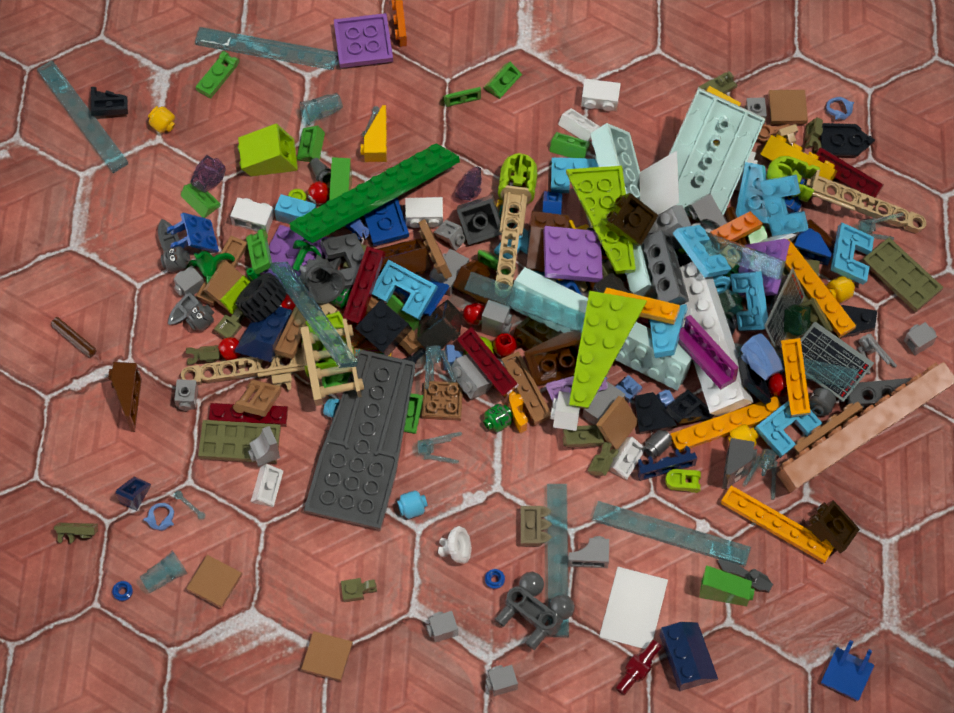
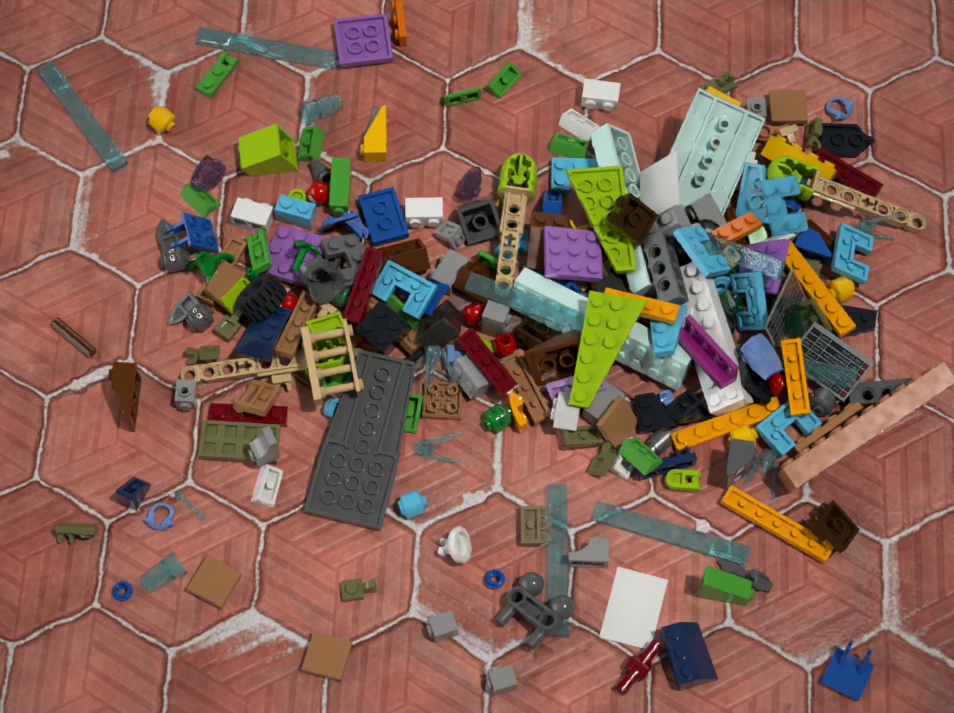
black wing [91,87,128,116] -> none
light grey brick [173,266,204,296] -> none
red piece [218,337,241,360] -> none
clear light blue tile [270,262,358,368] -> none
green plate [289,143,460,243] -> none
medium nougat plate [418,219,452,279] -> none
medium blue tile [616,375,642,403] -> none
light grey plant [858,334,897,374] -> none
olive plate [862,237,943,312] -> none
light grey brick [904,322,937,356] -> none
none -> bright green slope [619,437,663,475]

